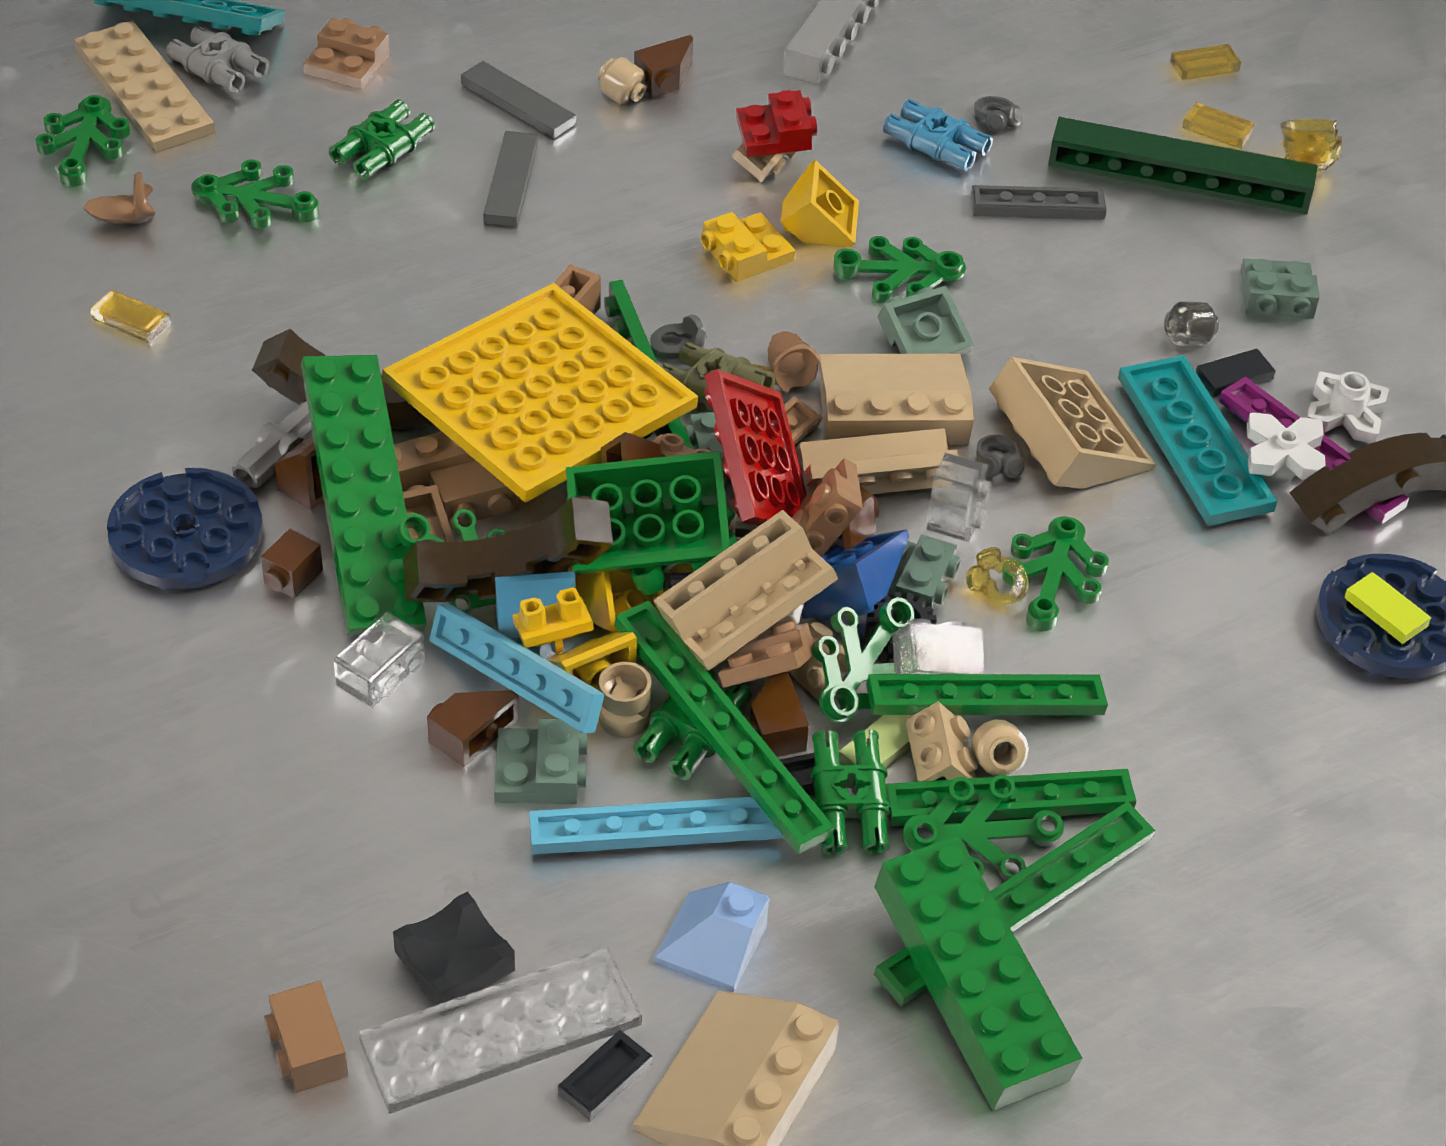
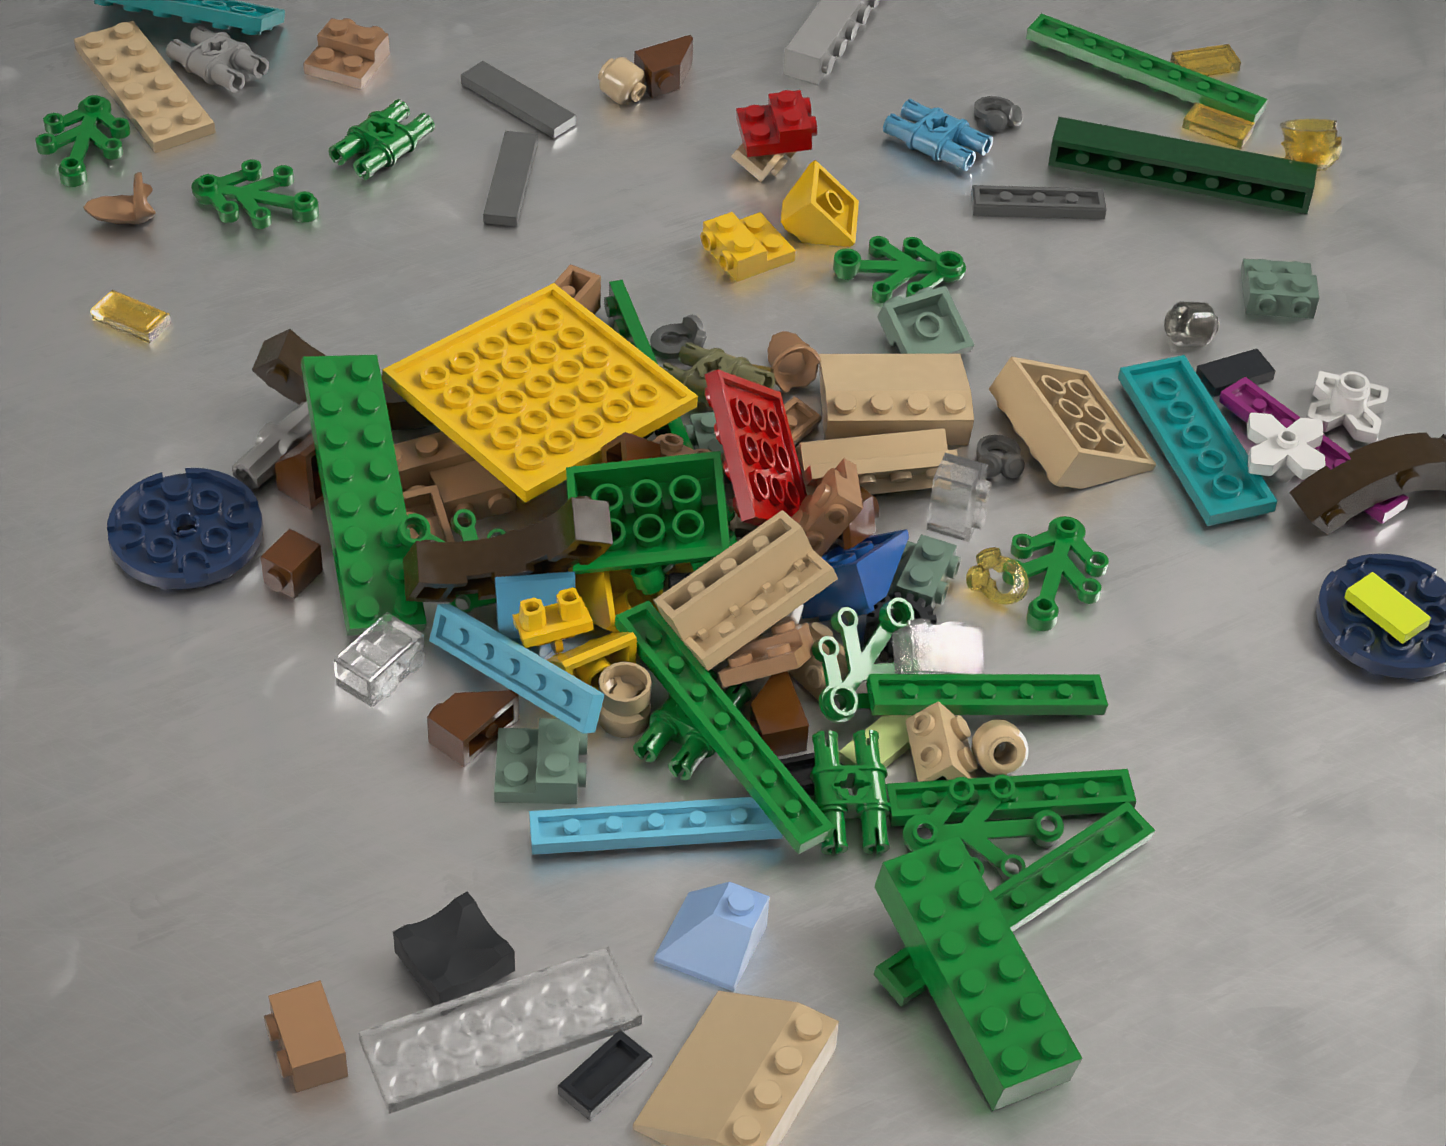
none -> green plate [1026,13,1268,126]

